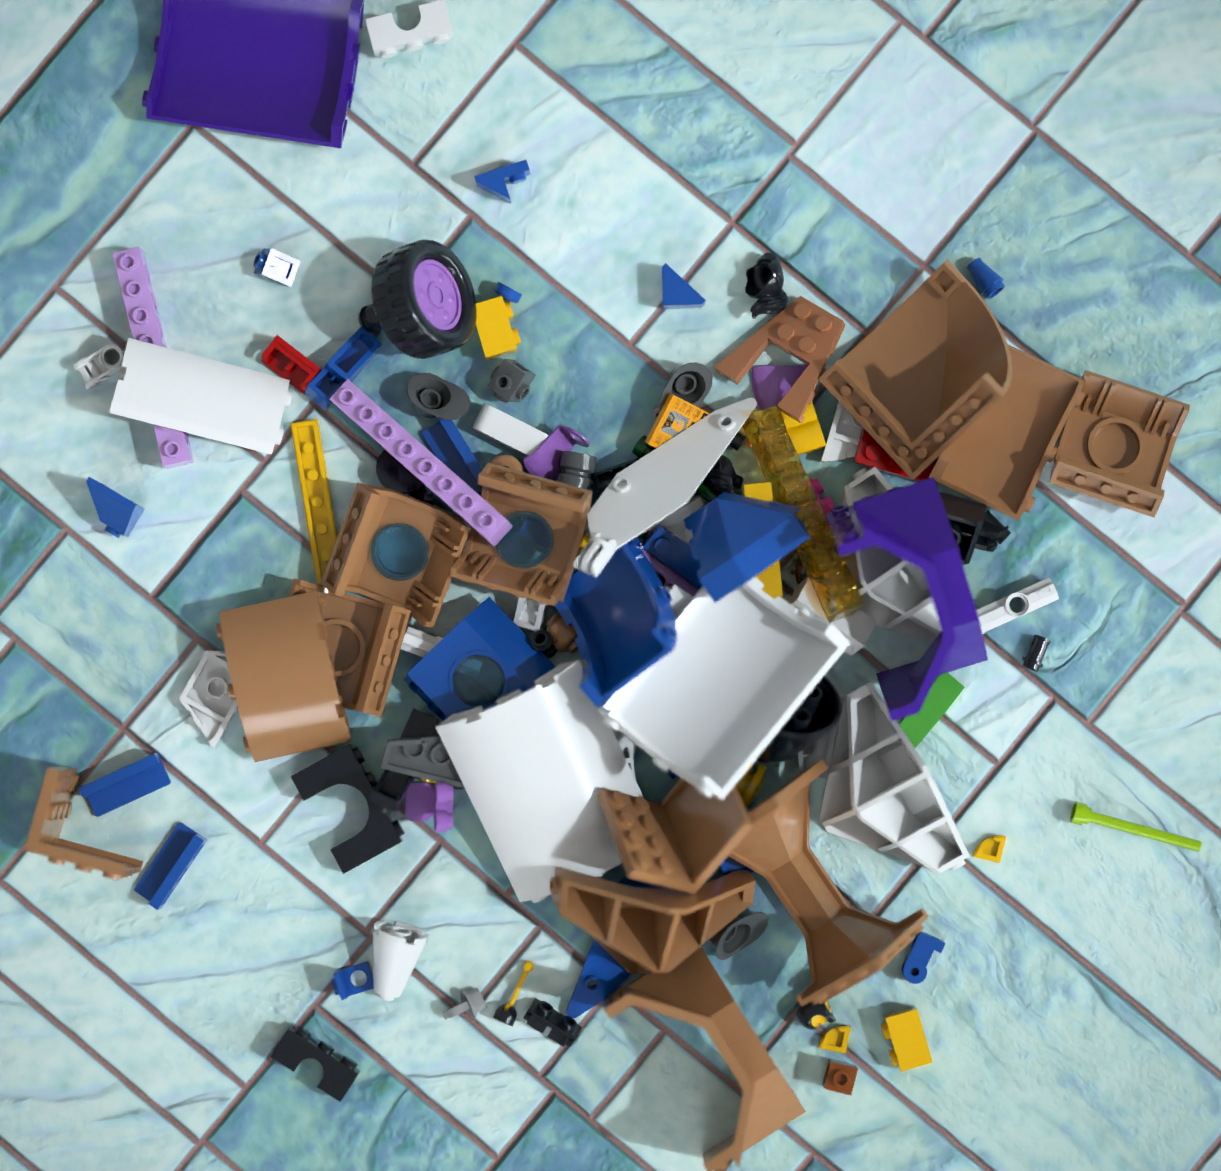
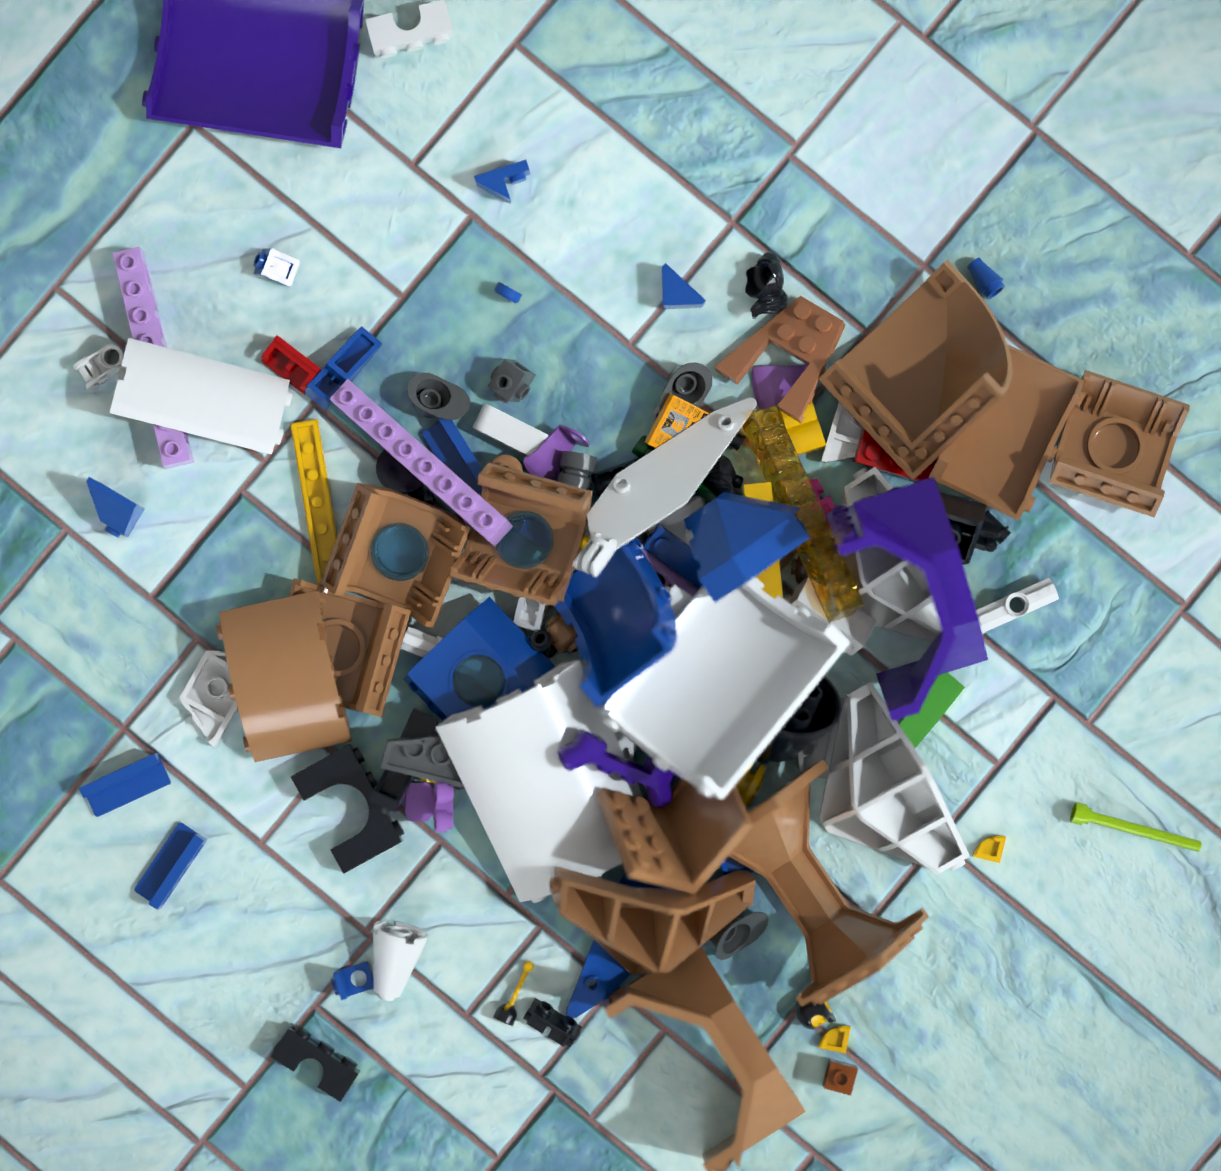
medium nougat bracket [25,766,144,880] -> none
black wheel [358,239,477,359] -> none
light grey piece [442,988,486,1020] -> none
yellow brick [476,296,521,361] -> none
yellow brick [880,1007,933,1072] -> none
blue leg [901,931,946,984] -> none
black pin [1022,635,1051,672] -> none
none -> dark purple plate [558,729,675,807]

